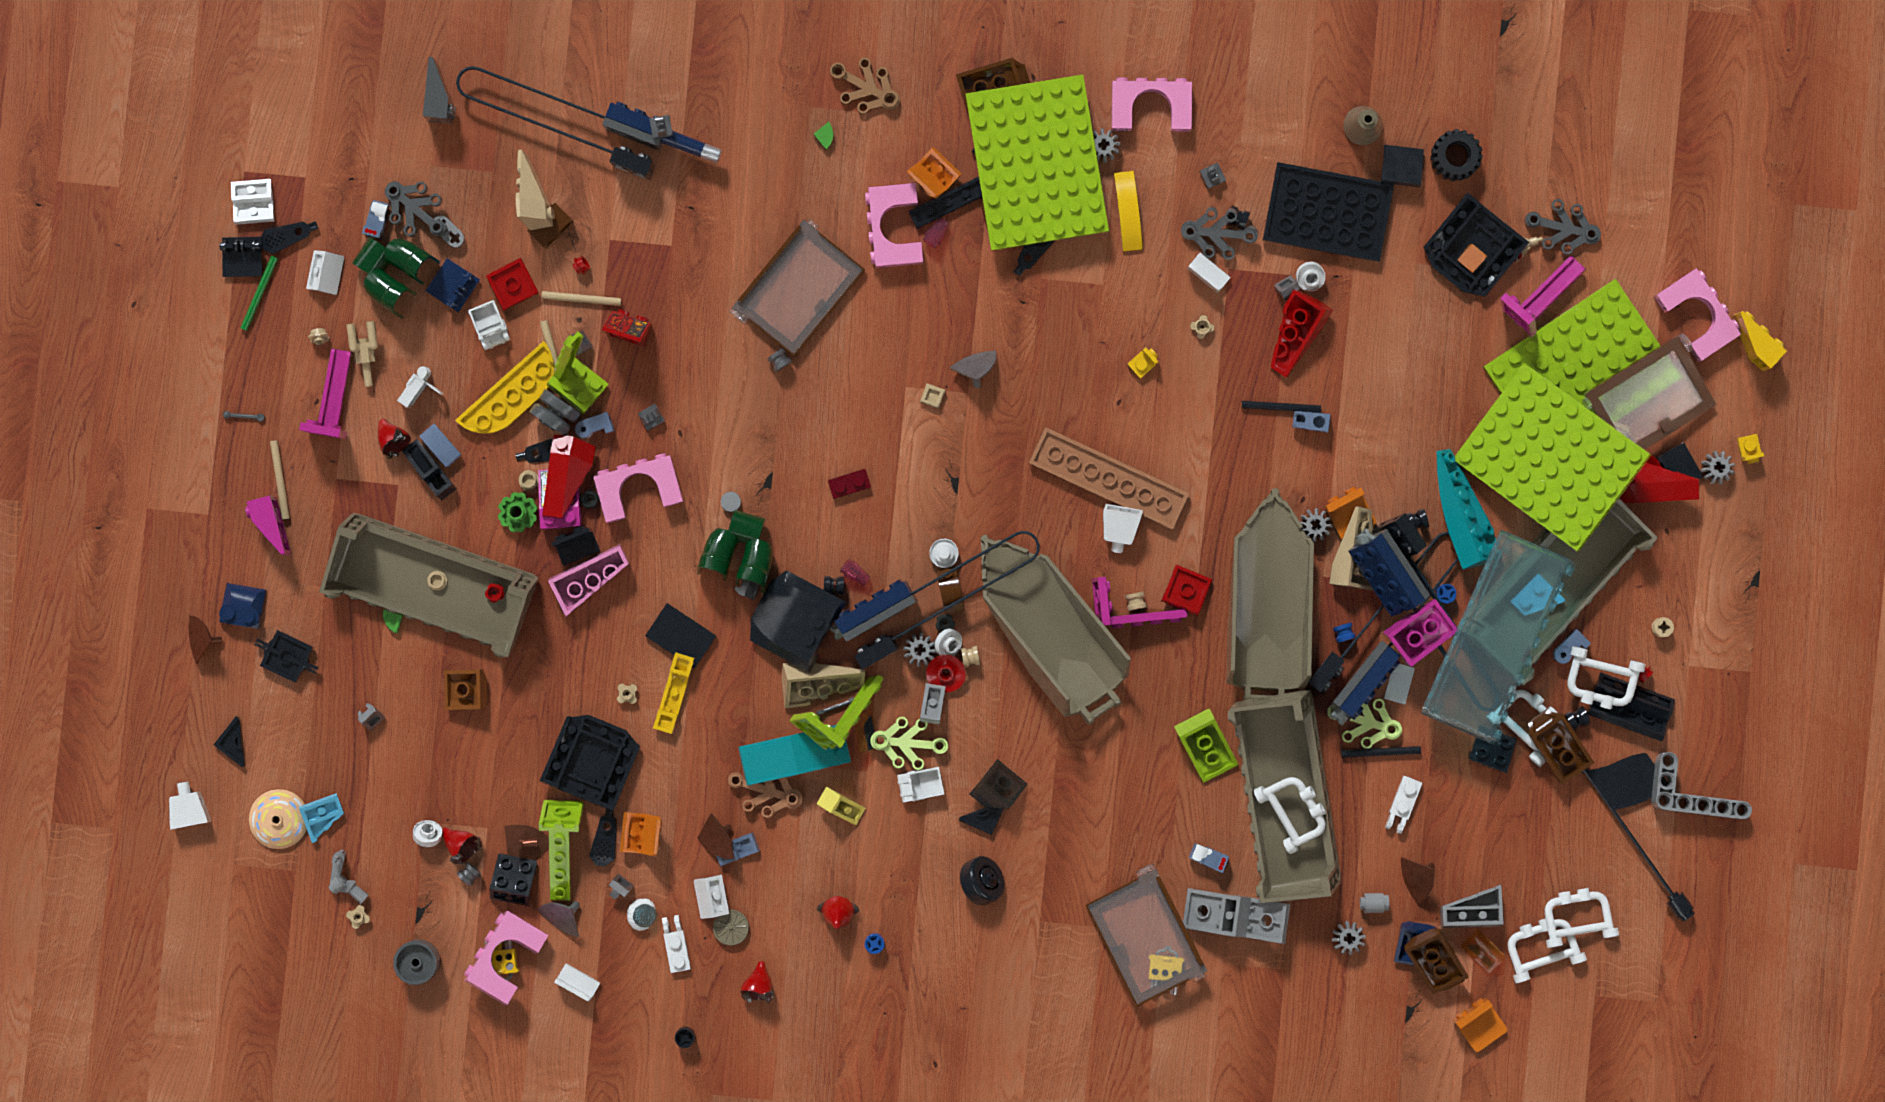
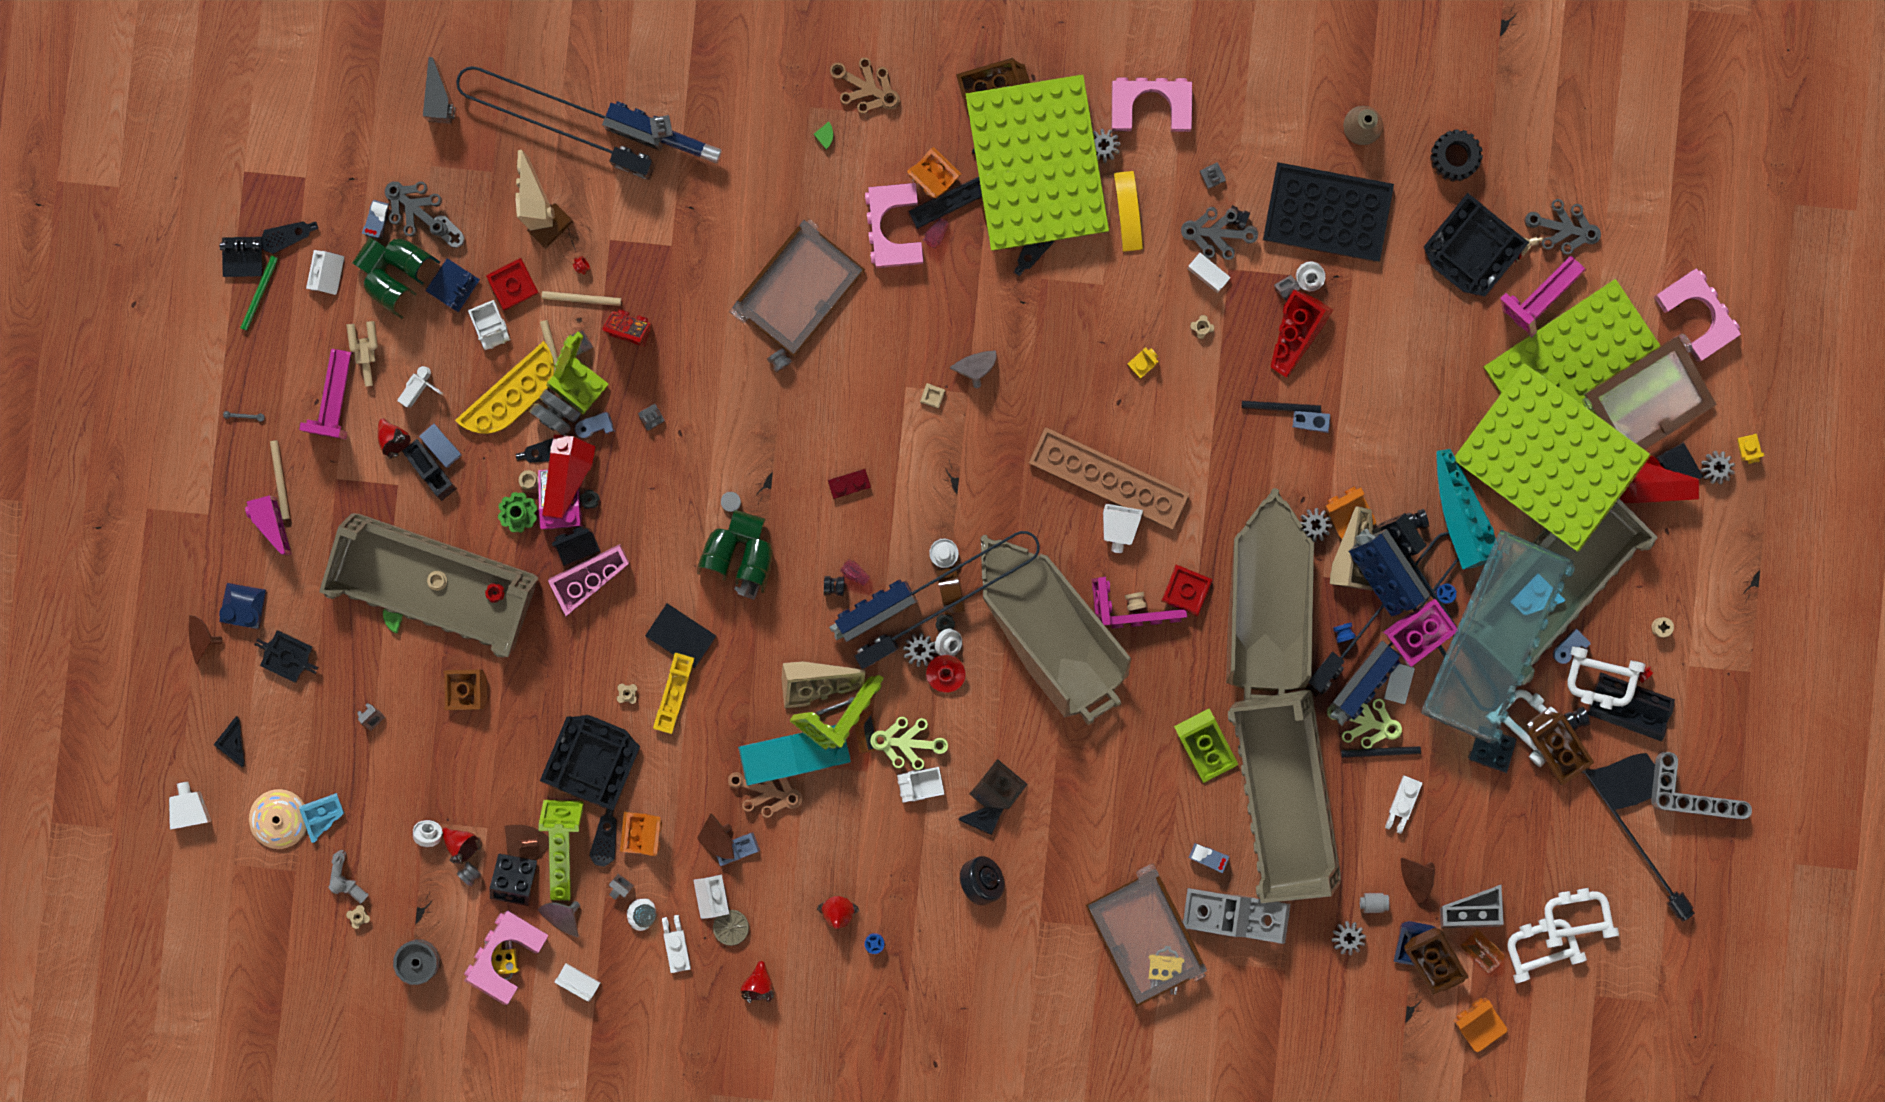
white slope [231,179,274,225] -> none
tan plate [308,328,330,345] -> none
bright pink arch [594,453,684,523] -> none
black wheel [675,1026,696,1048] -> none
black wedge [750,570,846,673] -> none
light yellow slope [817,787,866,825] -> none
light grey slope [920,683,945,724] -> none
tan wheel [961,646,980,668] -> none
white bar [1254,777,1326,854] -> none
black tile [1381,145,1424,188] -> none
orange slope [1457,244,1487,273] -> none
yellow slope [1733,311,1787,371] -> none

